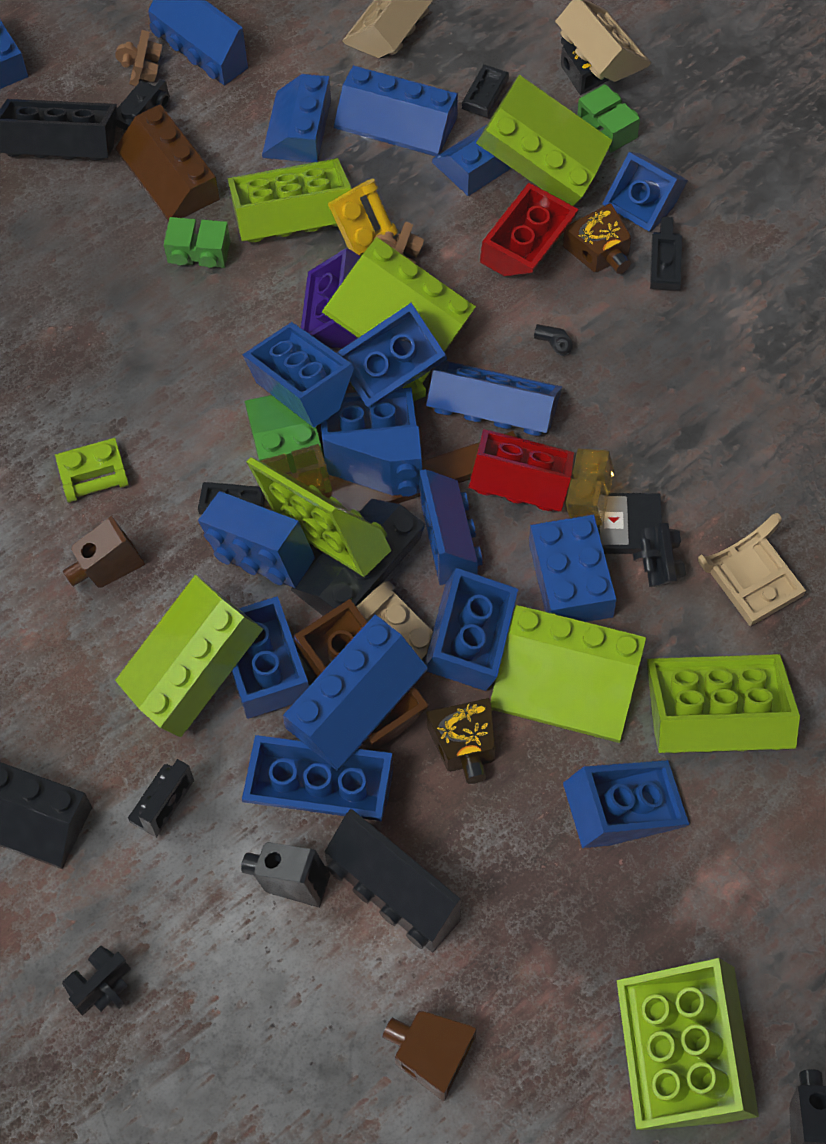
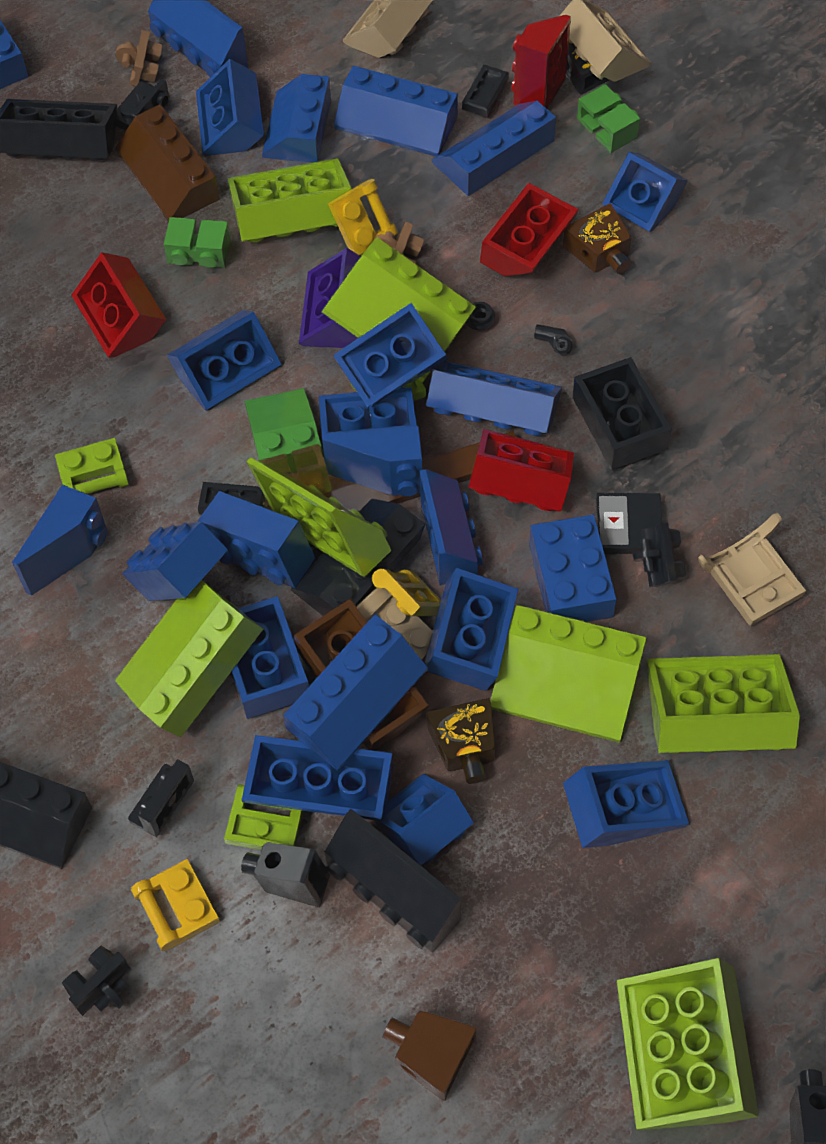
reddish brown torso [63,516,145,588] -> none
blue slope [242,322,354,428] -> none
lime slope [476,75,612,206] -> none
clear yellow piece [566,448,614,526] -> none
black hinge [650,217,682,291] -> none
none -> blue slope [12,484,107,595]
none -> red slope [71,252,167,358]
none -> blue brick [122,522,228,601]
none -> yellow plate [131,859,220,951]
none -> blue slope [167,310,282,410]
none -> blue slope [196,59,264,156]
none -> lime plate [224,784,305,850]
none -> yellow plate [372,569,441,616]
none -> blue slope [373,774,474,866]
none -> black plate [466,301,495,331]
none -> red slope [511,15,571,109]
none -> black brick [572,357,672,470]

